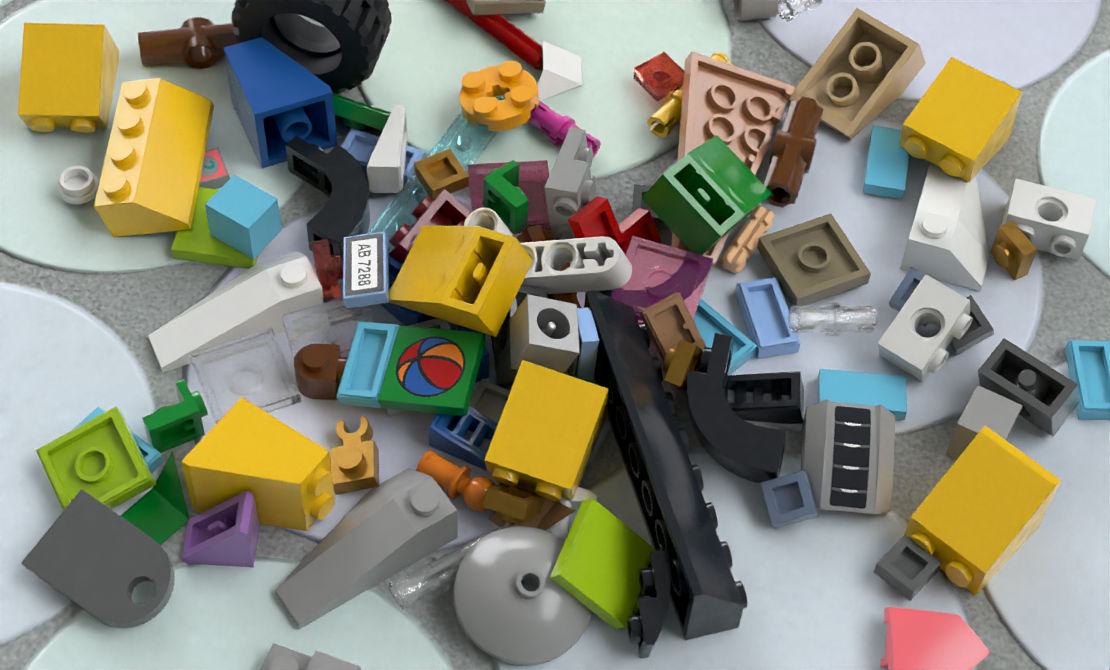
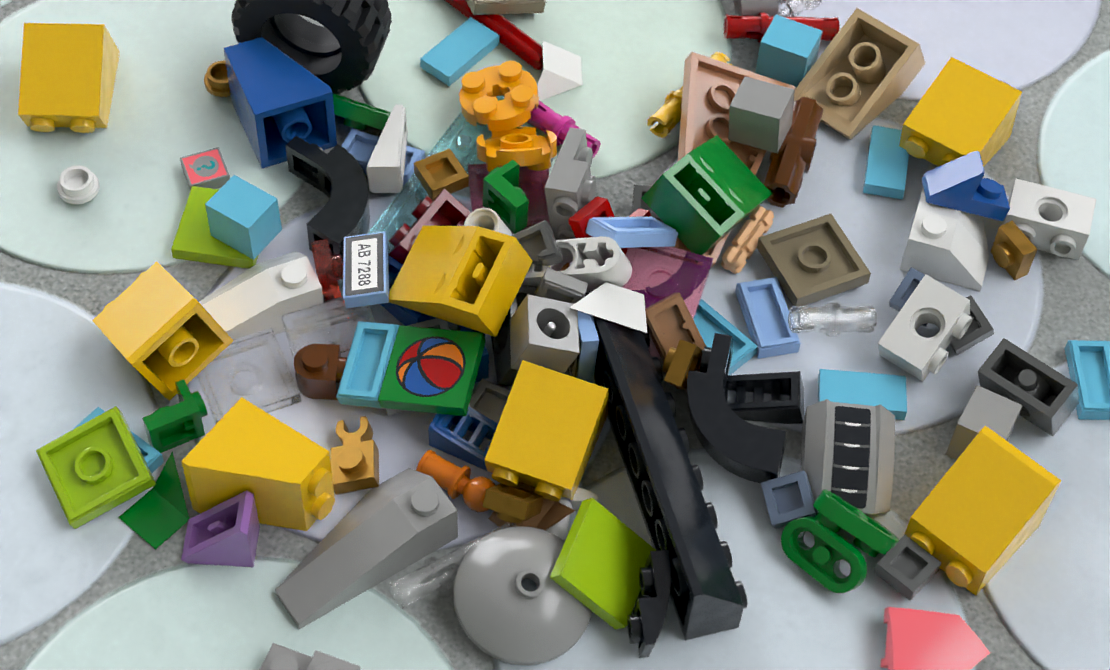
dark grey tile [21,489,175,628] -> none
yellow slope [94,78,214,237] -> none
reddish brown piece [138,17,239,69] -> none
clear red plate [633,52,684,102] -> none
none -> yellow slope [92,261,233,401]
none -> pearl gold plate [204,61,231,97]
none -> medium azure tile [420,17,499,86]
none -> light orange plate [476,126,557,172]
none -> dark grey tile [512,220,564,266]
none -> light grey tile [534,268,588,304]
none -> white sticker [569,282,647,333]
none -> light blue tile [586,216,678,248]
none -> red pin [723,13,840,43]
none -> light grey piece [728,76,795,153]
none -> medium azure piece [755,15,822,88]
none -> green plate [781,517,867,593]
none -> green plate [813,489,899,558]
none -> blue slope [922,151,1010,221]

